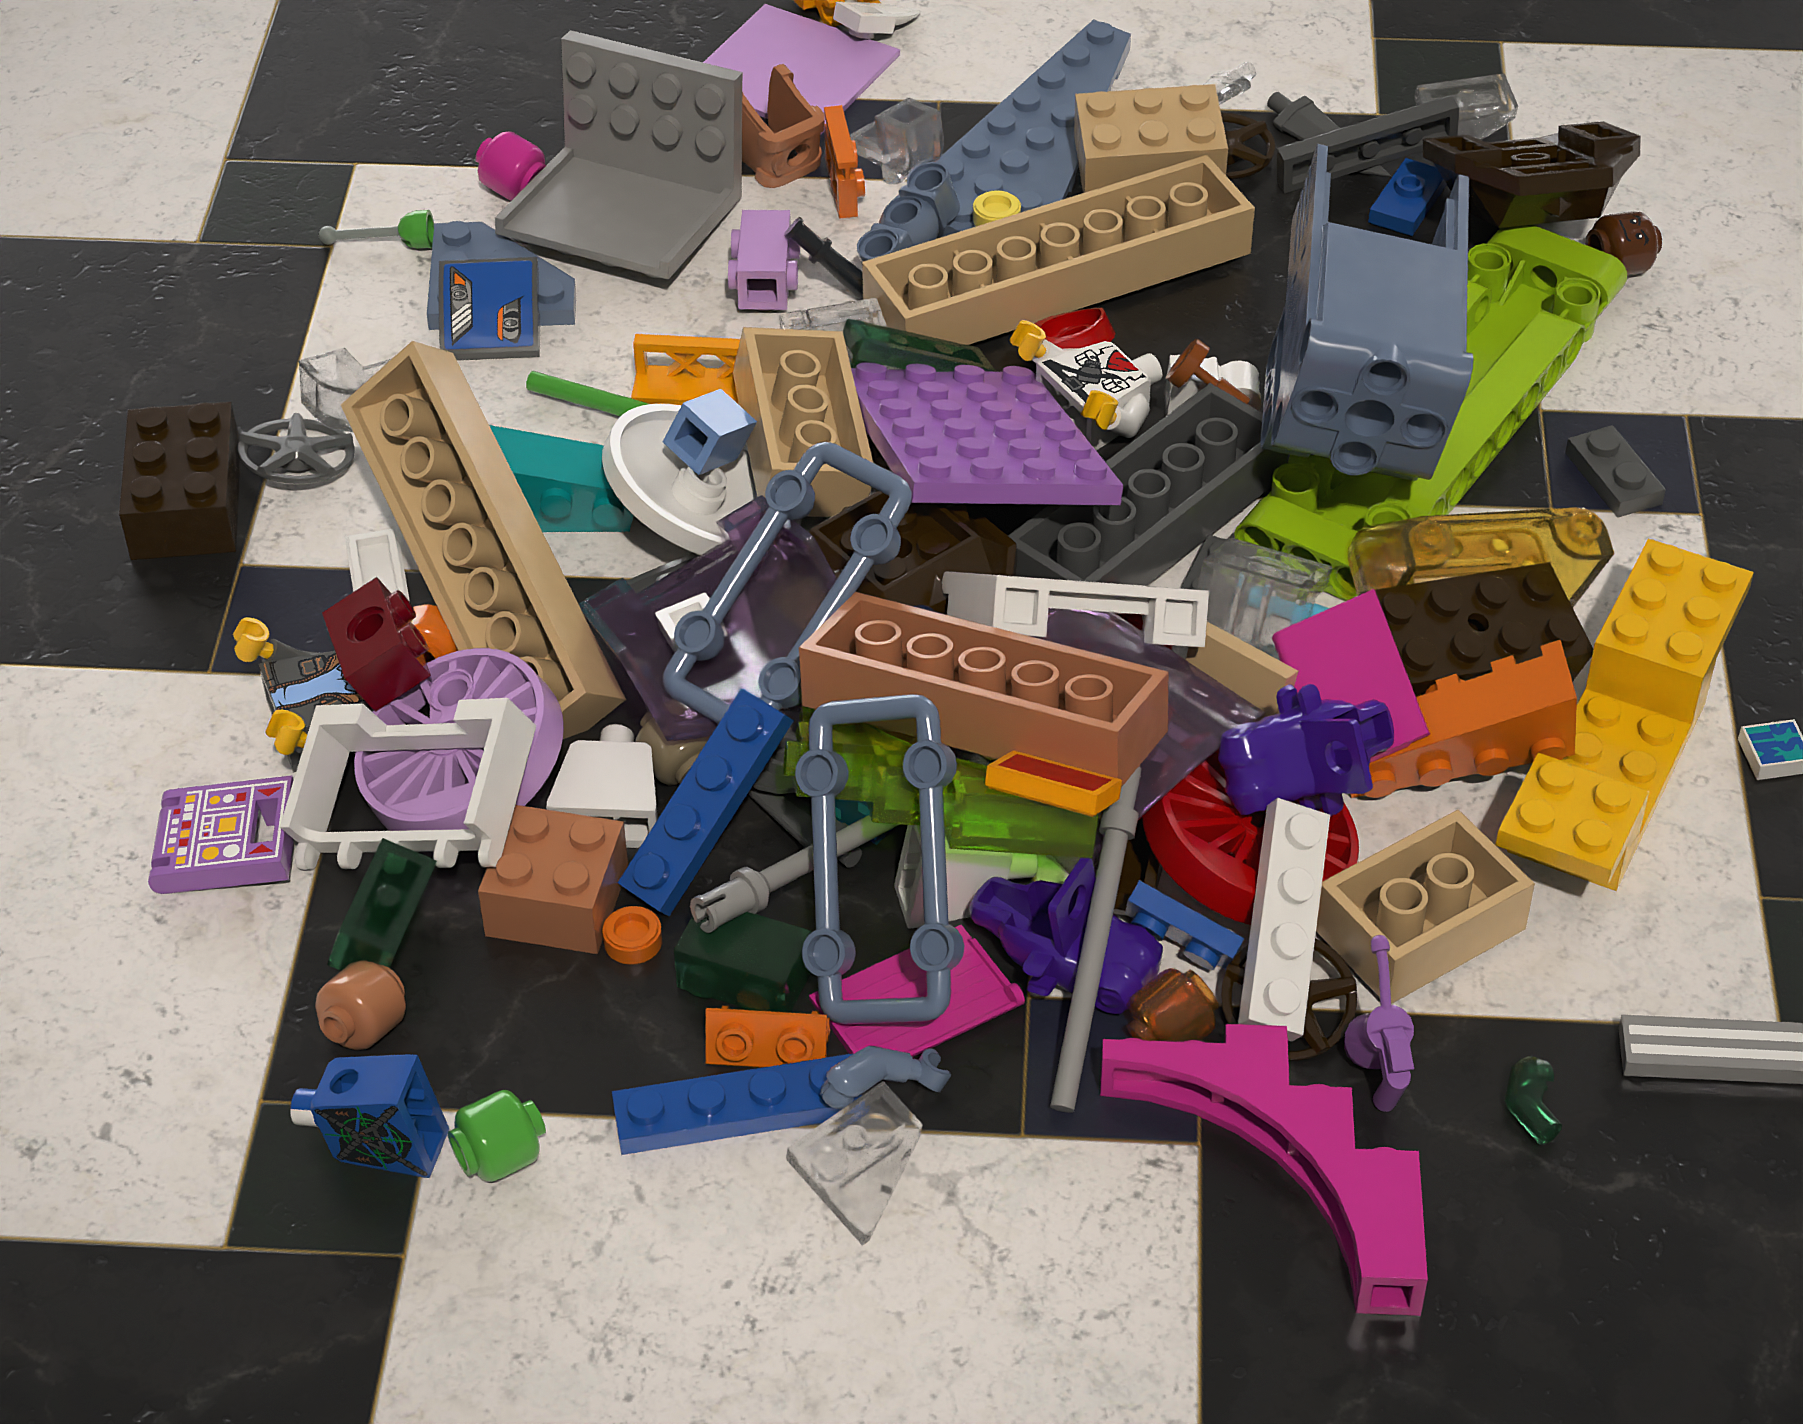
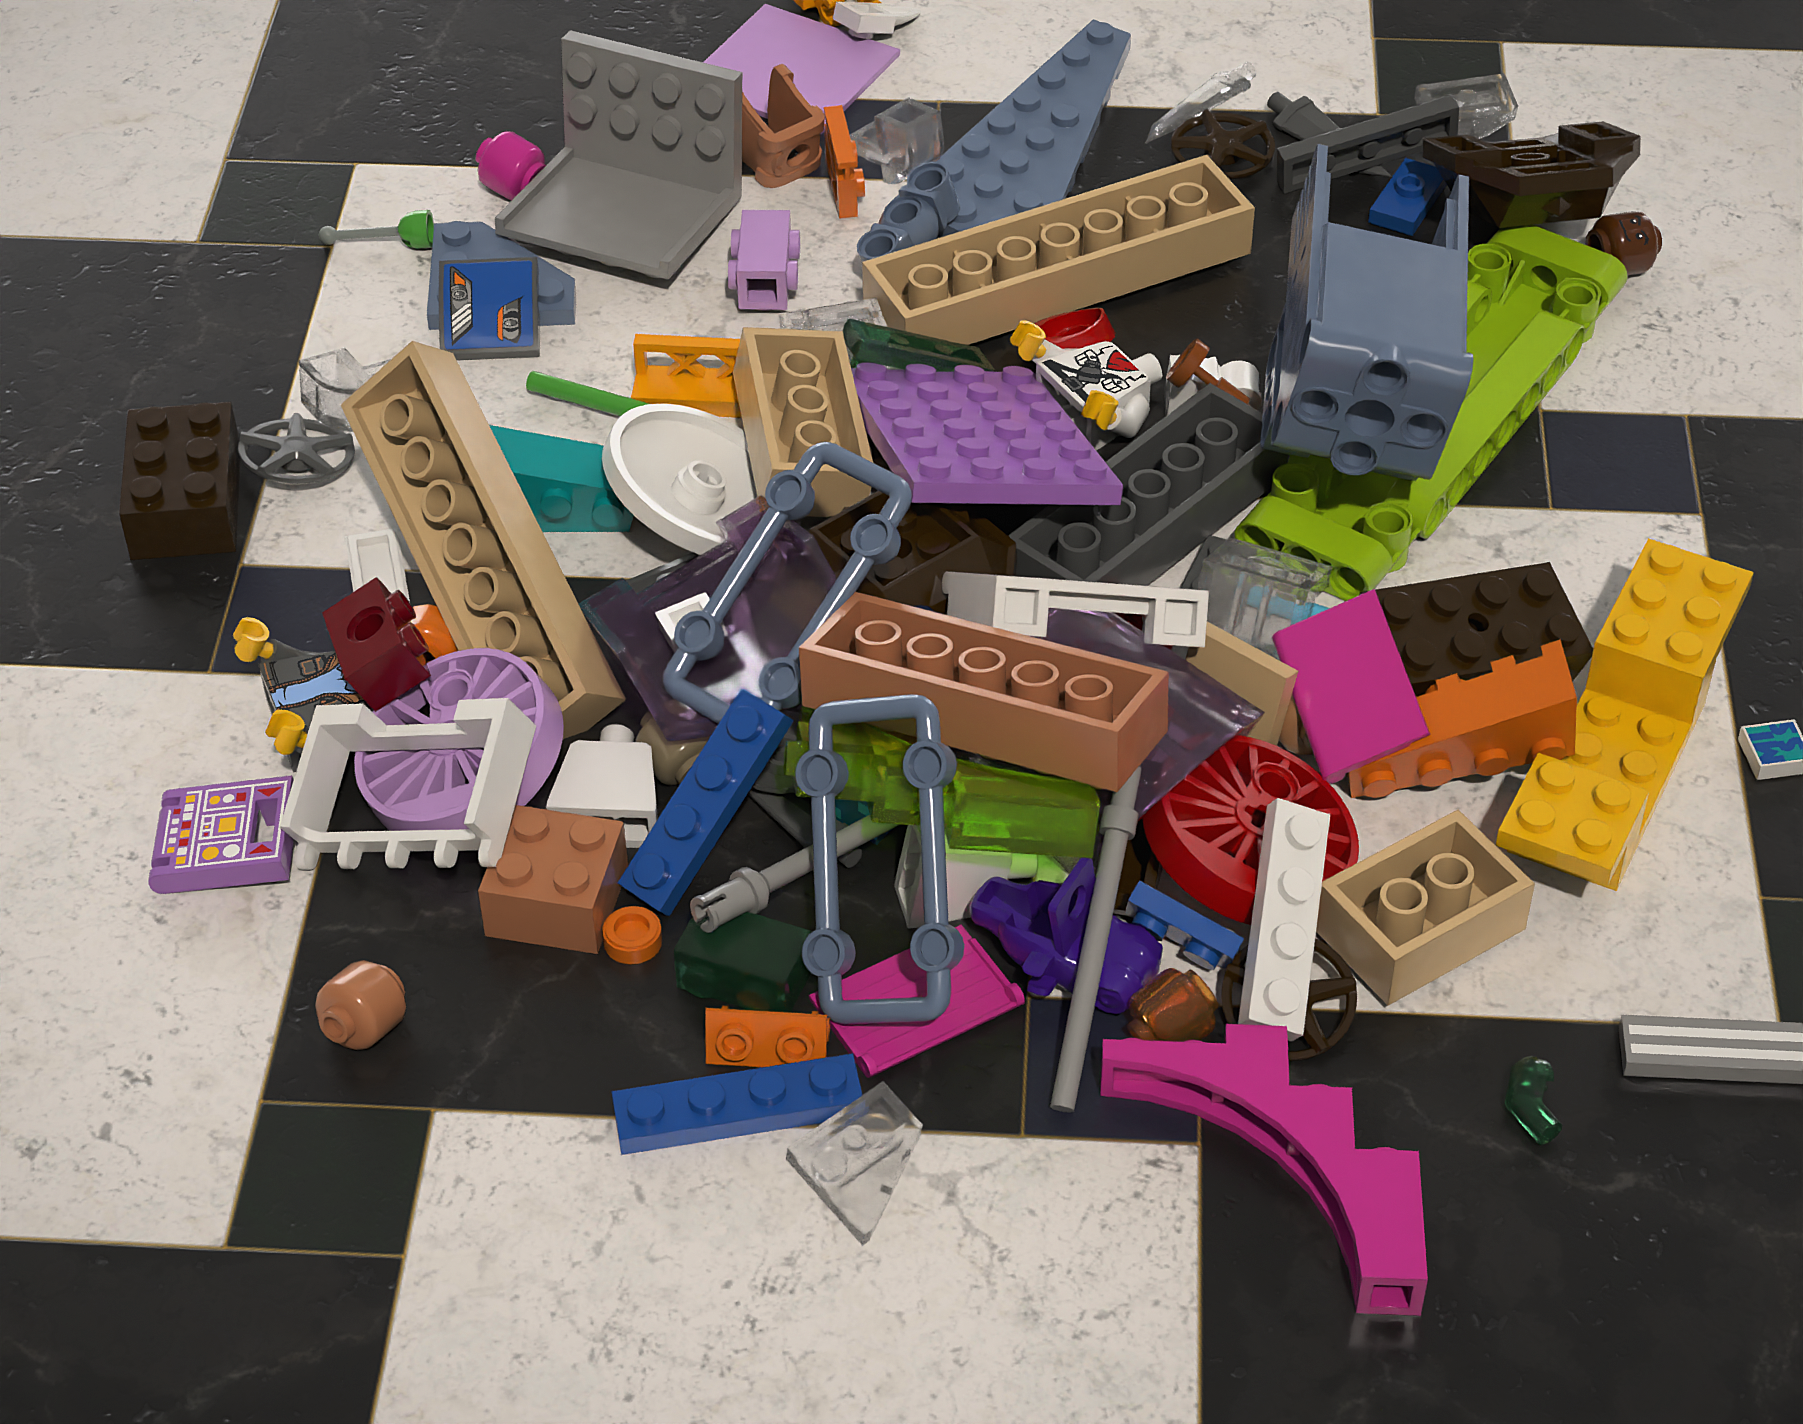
blue torso [290,1054,450,1178] -> none
clear green brick [327,838,437,971] -> none
bright green head [448,1090,546,1182] -> none
medium blue brick [662,389,757,475] -> none
black piece [784,217,863,300] -> none
sand blue arm [820,1046,951,1109] -> none
light yellow tile [973,191,1021,226] -> none
light orange tile [985,750,1122,817] -> none
tan brick [1074,84,1228,193] -> none
dark purple piece [1218,684,1394,817] -> none
medium lavender piece [1344,935,1414,1112] -> none
clear yellow windscreen [1347,507,1615,607] -> none
dark grey plate [1565,425,1666,518] -> none

